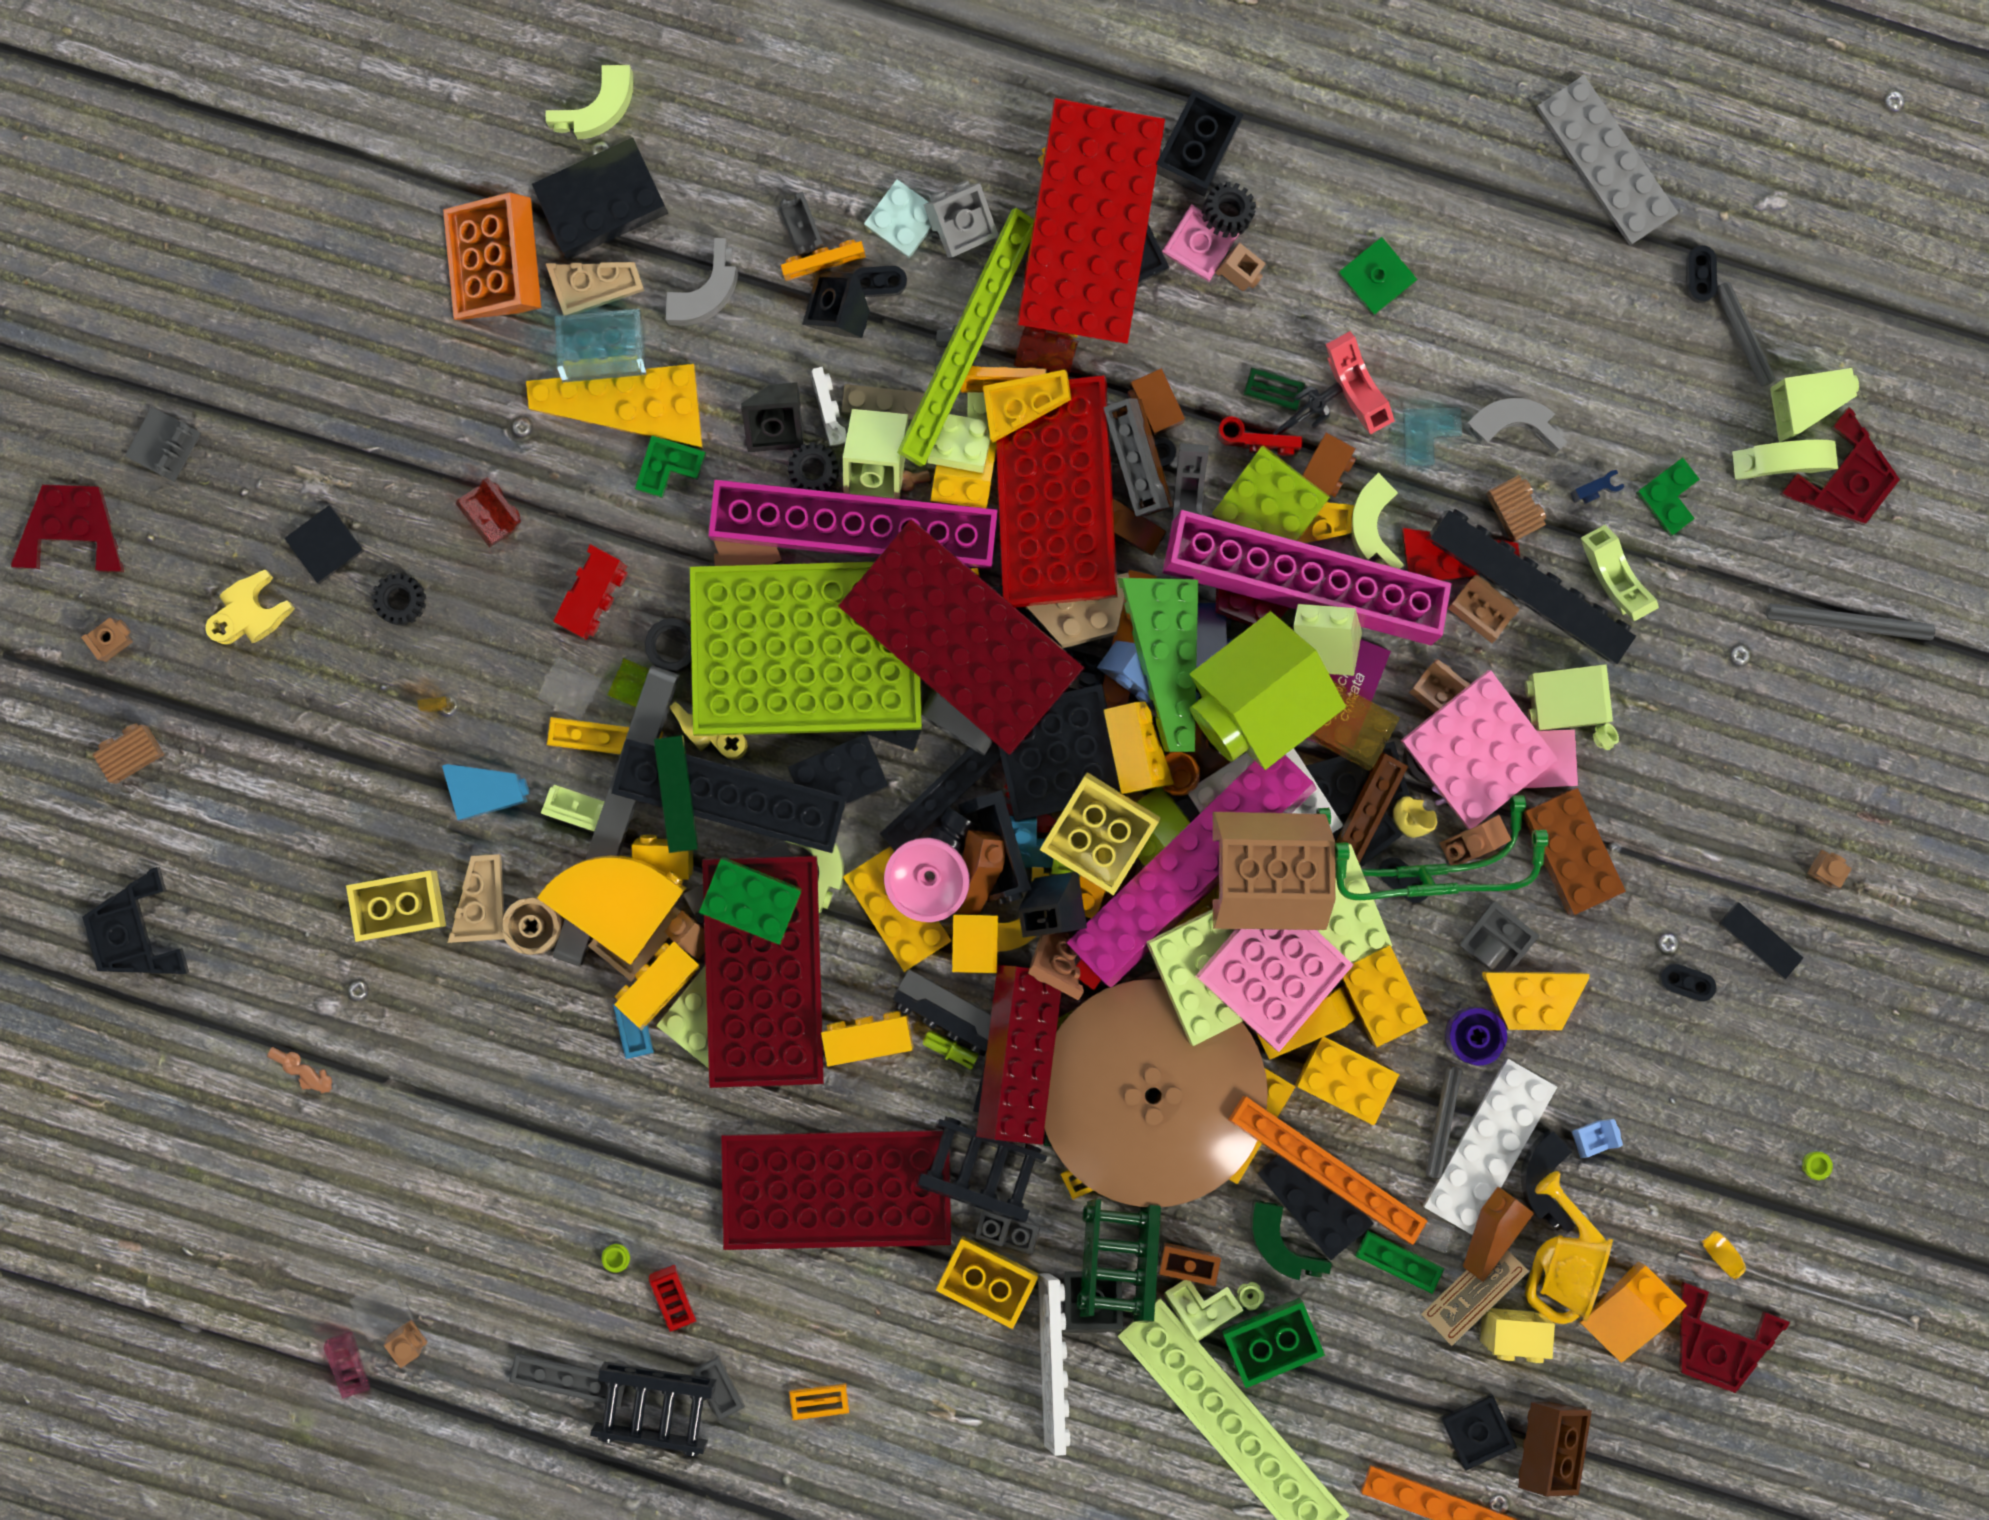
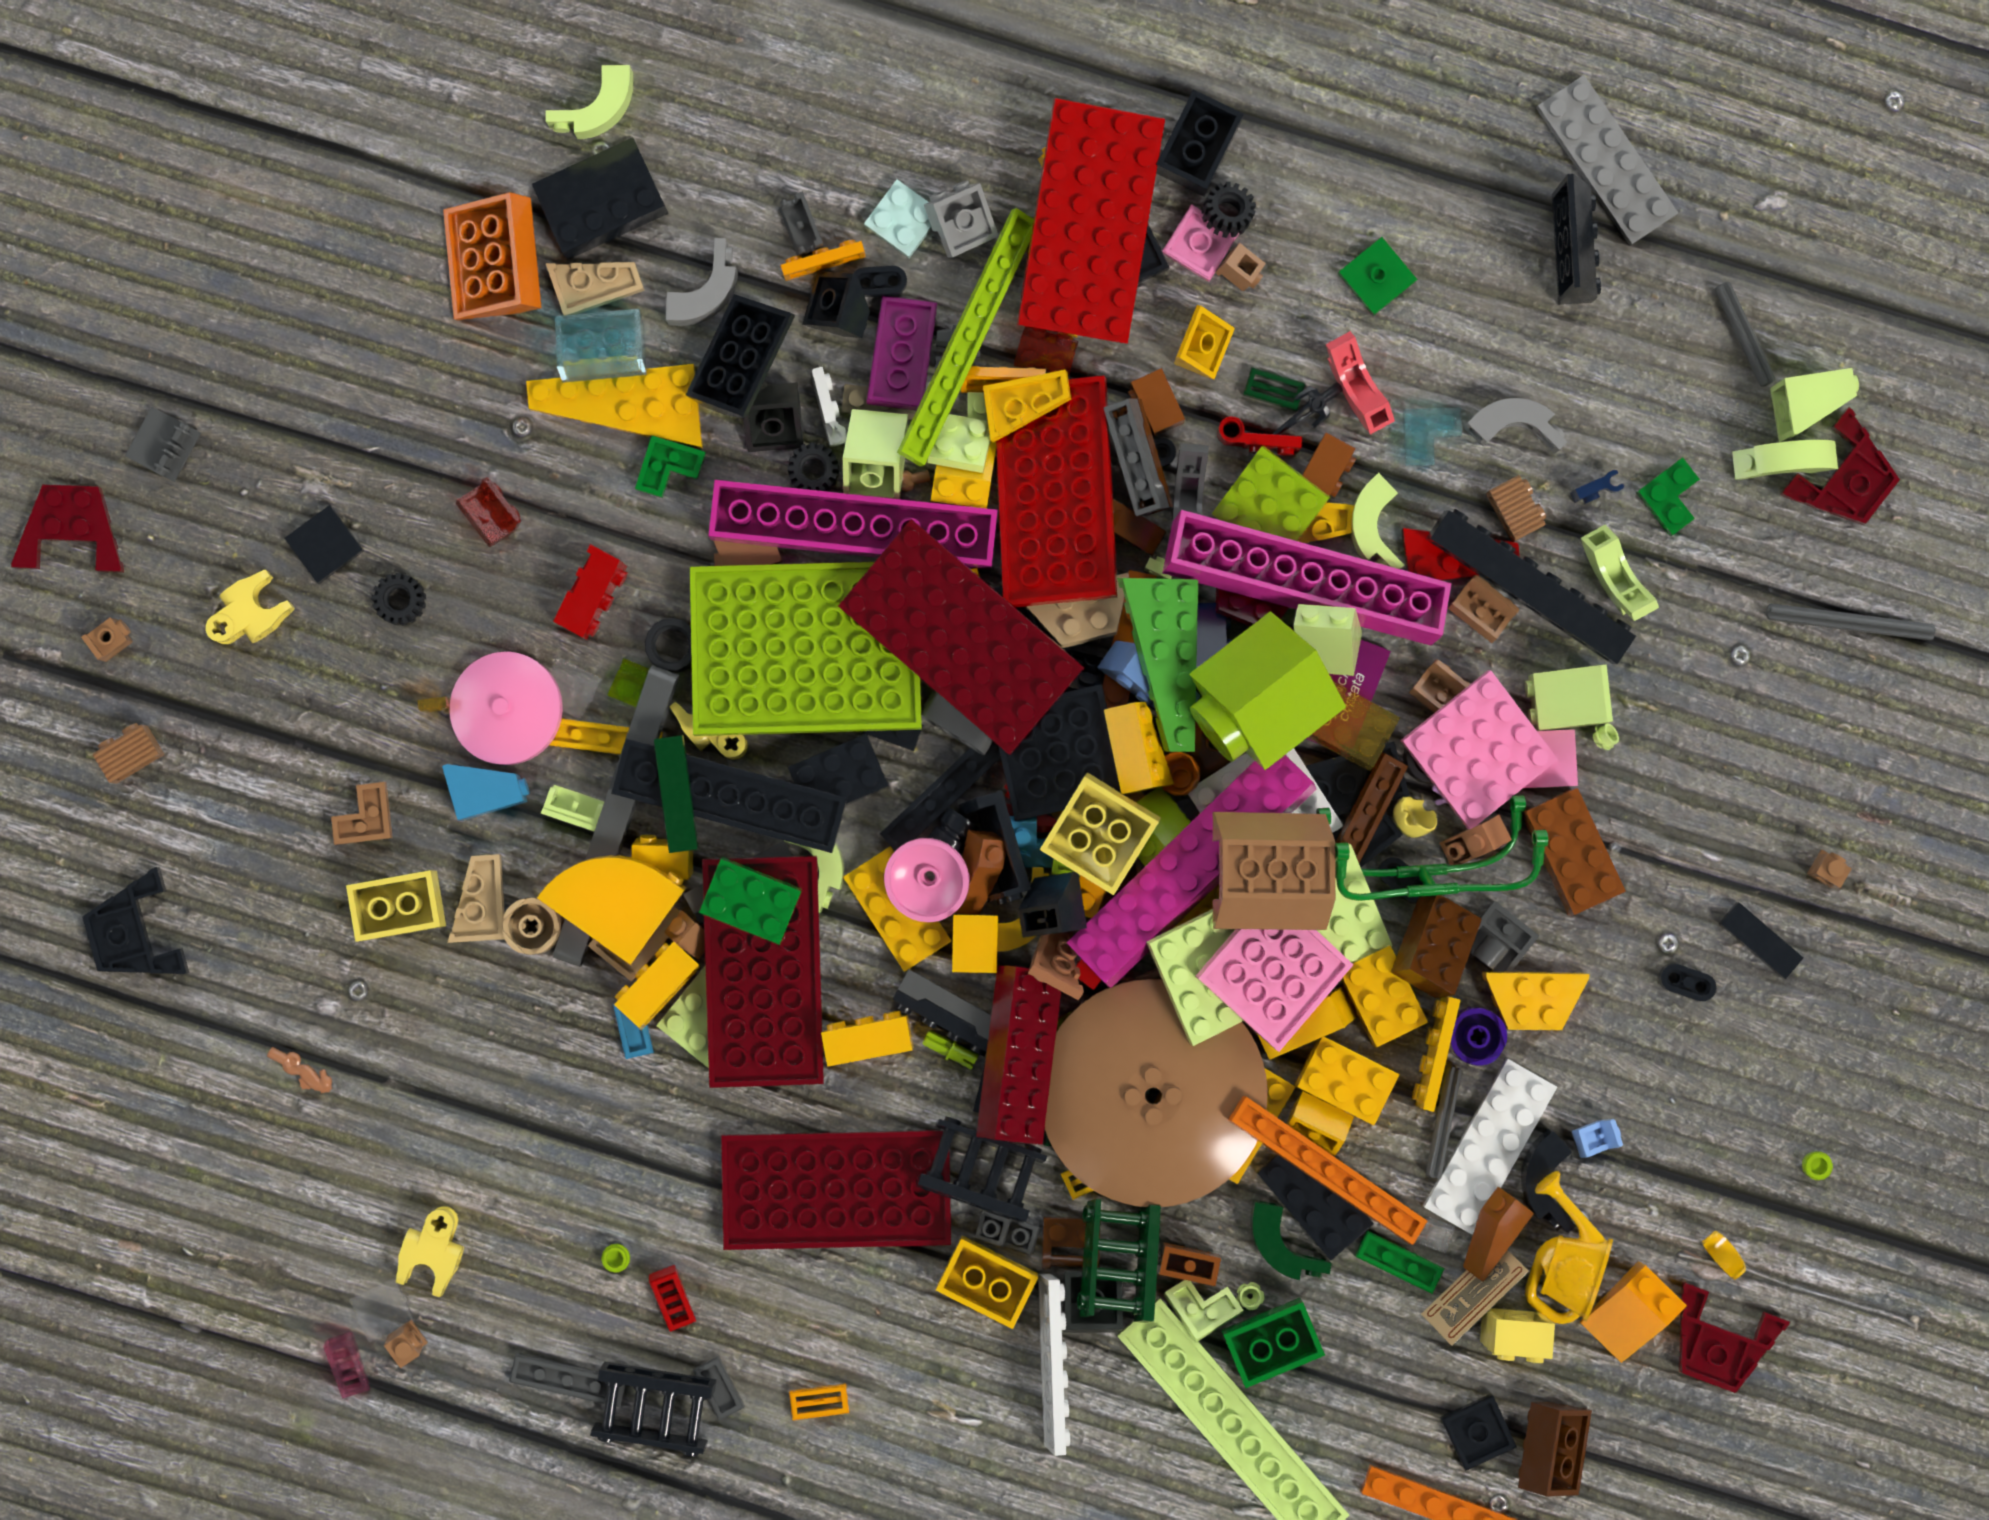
black plate [1686,245,1717,303] -> none
none -> medium nougat plate [331,782,393,845]
none -> light yellow piece [396,1206,464,1297]
none -> bright pink dish [449,652,563,765]
none -> black slope [686,294,795,418]
none -> magenta tile [867,295,937,411]
none -> reddish brown plate [1042,1216,1101,1269]
none -> yellowish green plate [1144,556,1172,579]
none -> yellow slope [1174,305,1235,379]
none -> yellow brick [1286,1091,1354,1156]
none -> reddish brown brick [1391,895,1482,998]
none -> yellow plate [1412,996,1460,1112]
none -> black slope [1552,174,1601,305]

